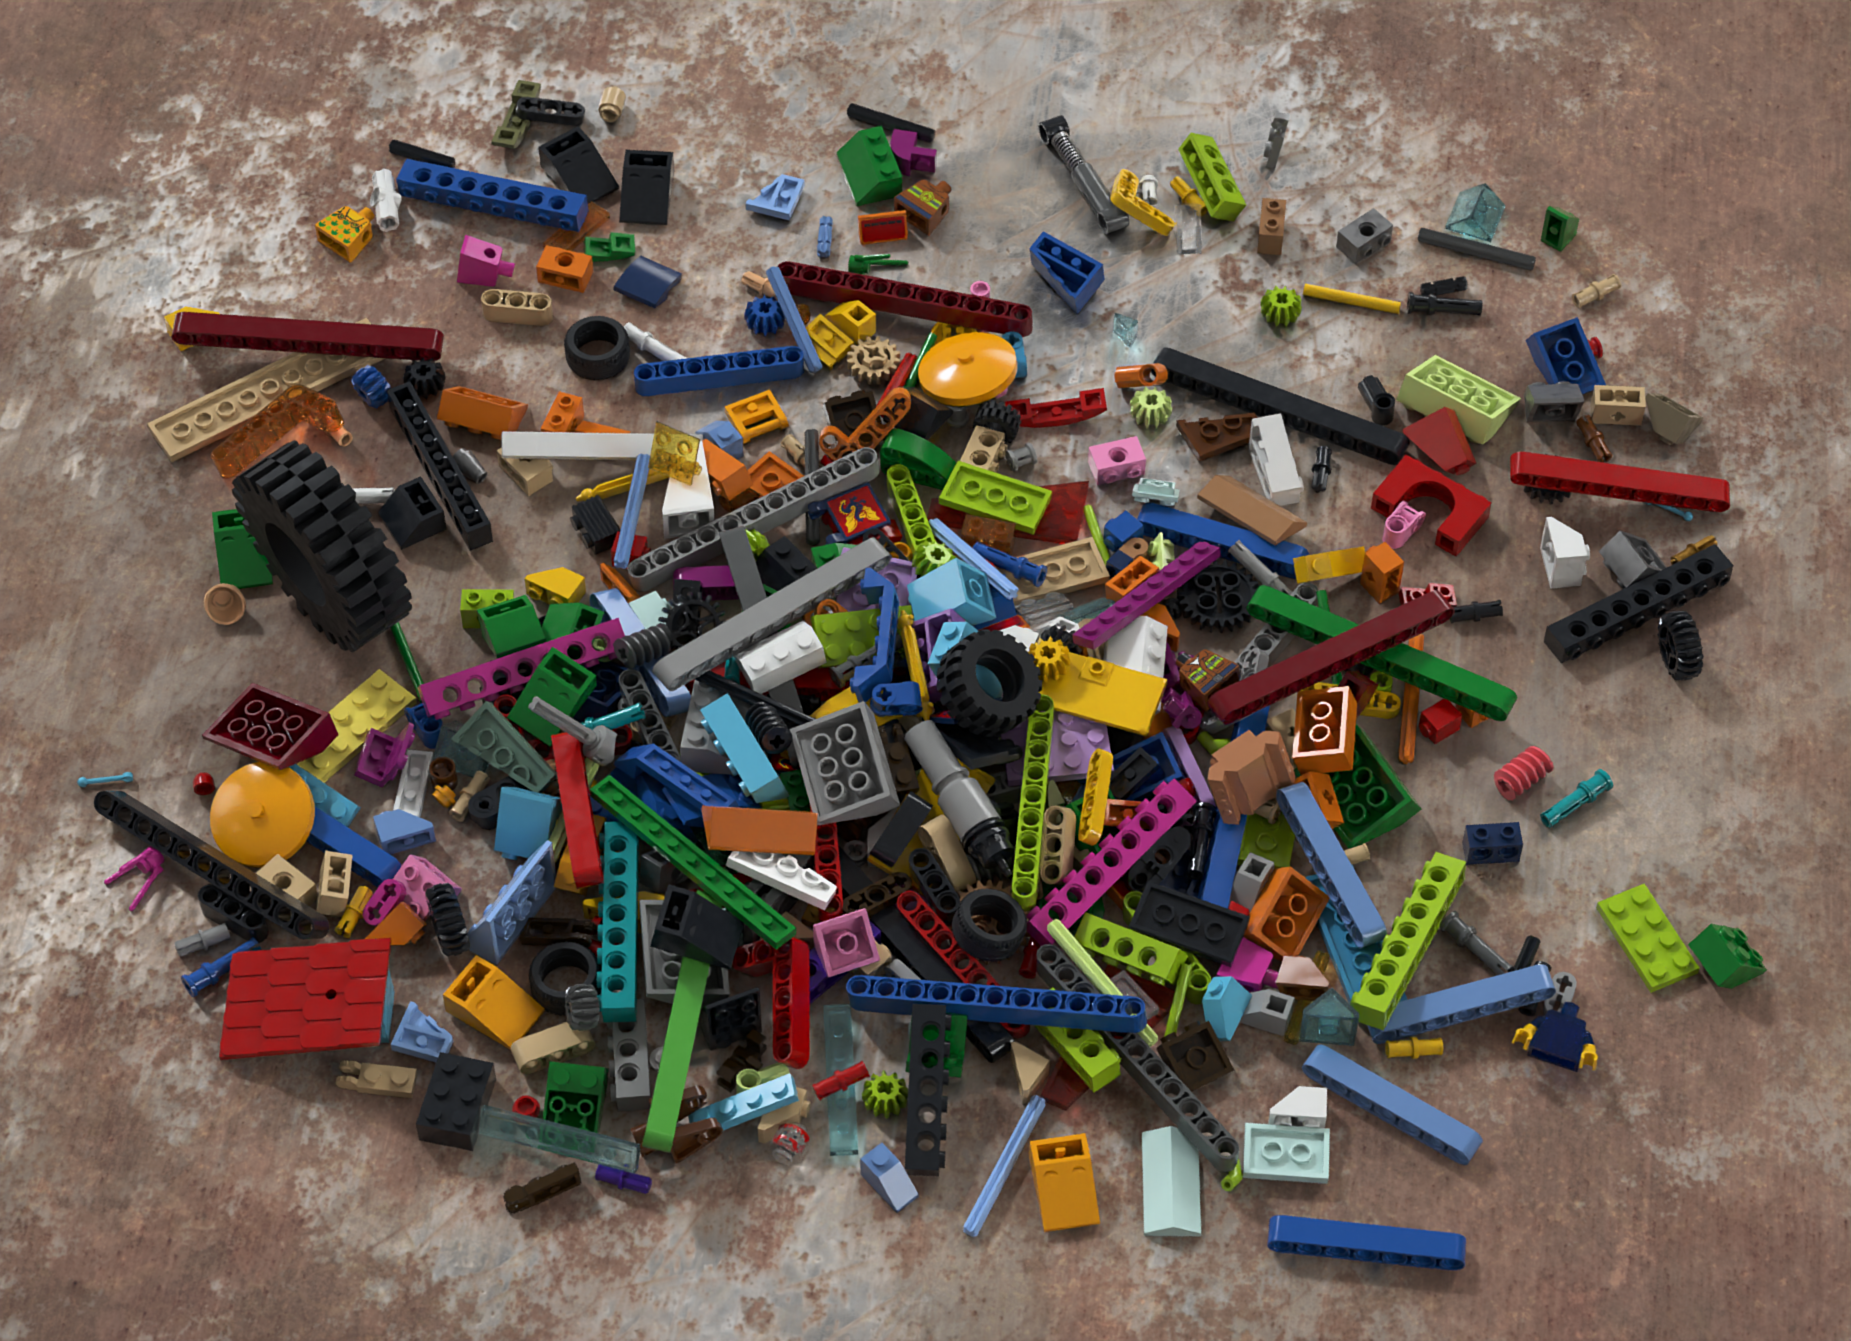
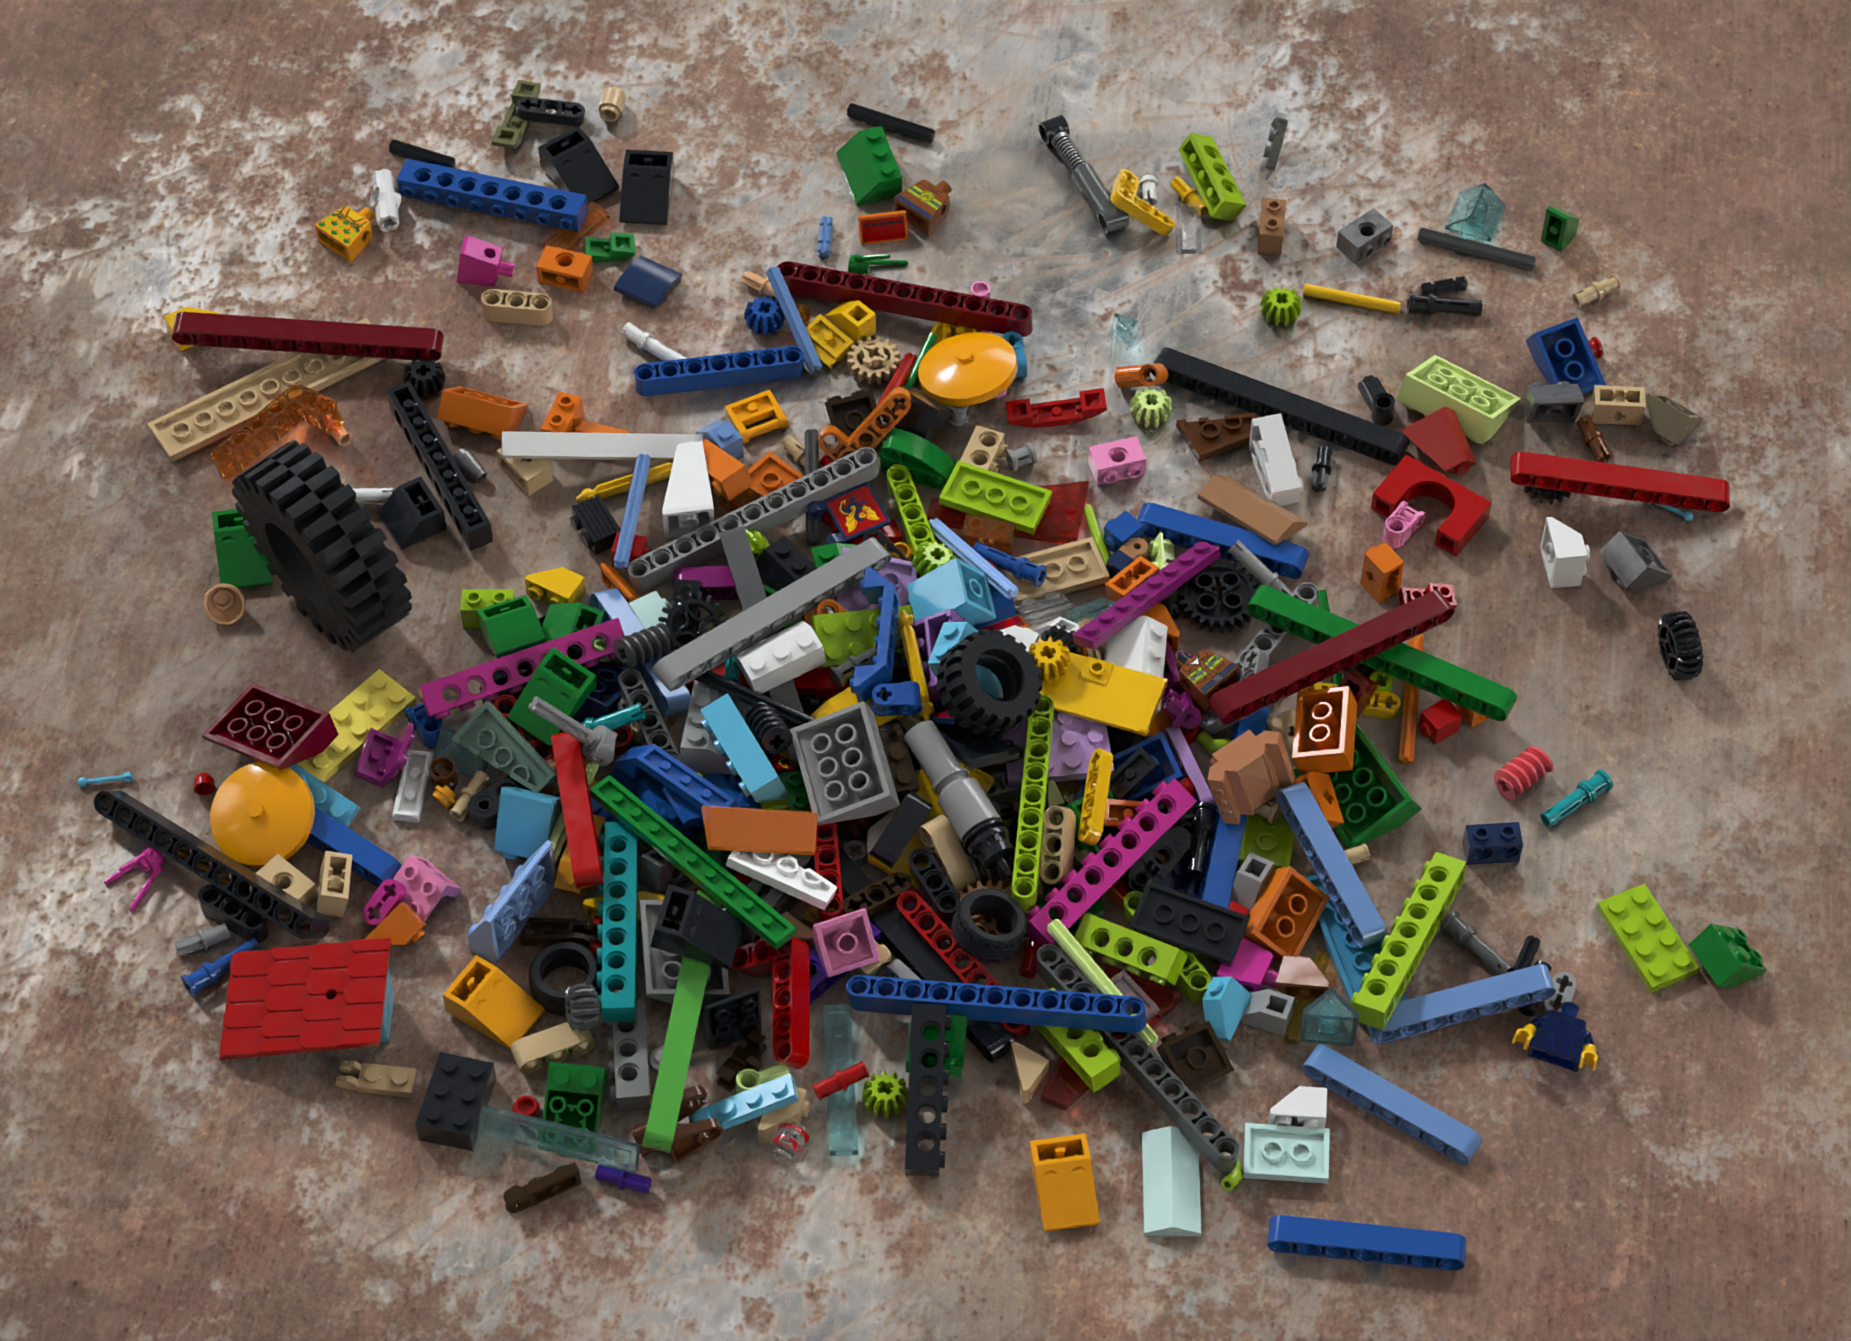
yellow axle [334,886,373,938] -> none
blue gear [351,365,391,409] -> none
medium blue slope [373,809,436,855] -> none
green piece [390,622,424,703] -> none
light blue wing [391,1001,453,1062] -> none
black gear [425,883,470,957] -> none
black tyre [564,316,630,380] -> none
clear yellow hinge [648,421,702,486] -> none
light blue wing [745,174,805,220] -> none
medium blue slope [860,1143,919,1213] -> none
magenta brick [891,129,937,176] -> none
light blue axle [963,1095,1046,1237] -> none
black tyre [973,400,1021,444] -> none
blue wedge [1029,231,1105,314] -> none
light aqua piece [1132,478,1180,506] -> none
lime bar [1164,963,1192,1037] -> none
yellow slope [1293,546,1365,584] -> none
yellow pin [1385,1037,1443,1059] -> none
black pin [1450,599,1503,623] -> none
black brick [1544,544,1734,664] -> none
pearl gold axle [1670,535,1718,565] -> none

